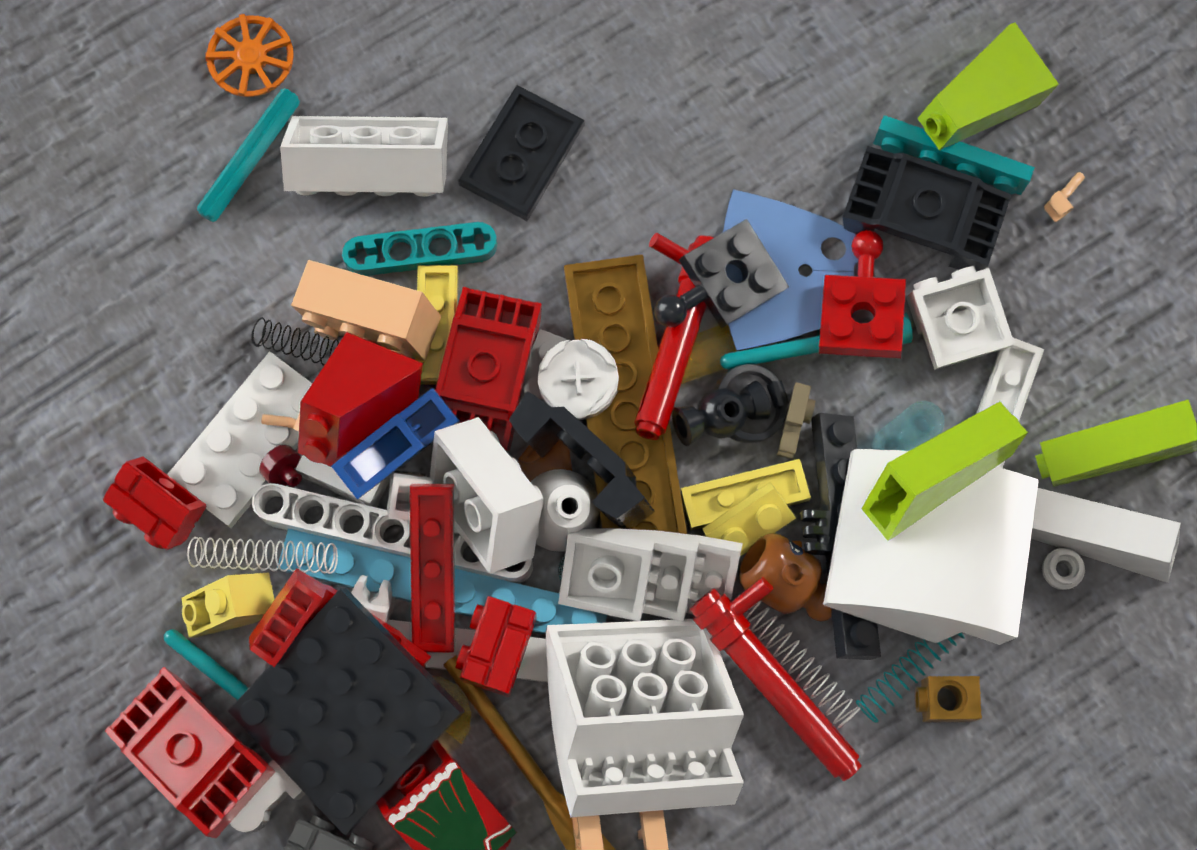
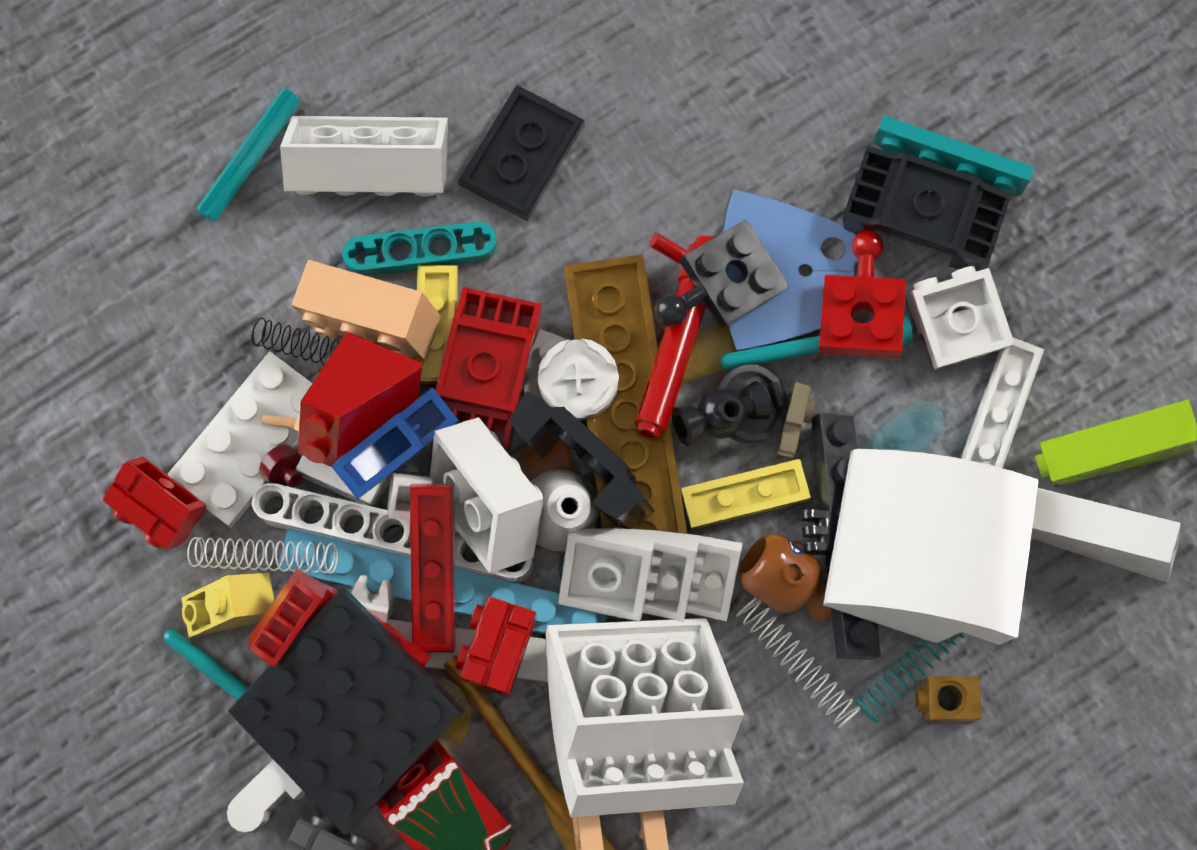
plate [105,667,276,838] -> none
orange wheel [205,14,294,97] -> none
red cylinder [689,577,862,781] -> none
light yellow plate [702,482,796,556] -> none
lime slope [861,401,1028,541] -> none
lime slope [917,22,1059,150] -> none
white plate [1042,548,1085,590] -> none
light nougat hand [1044,172,1085,222] -> none

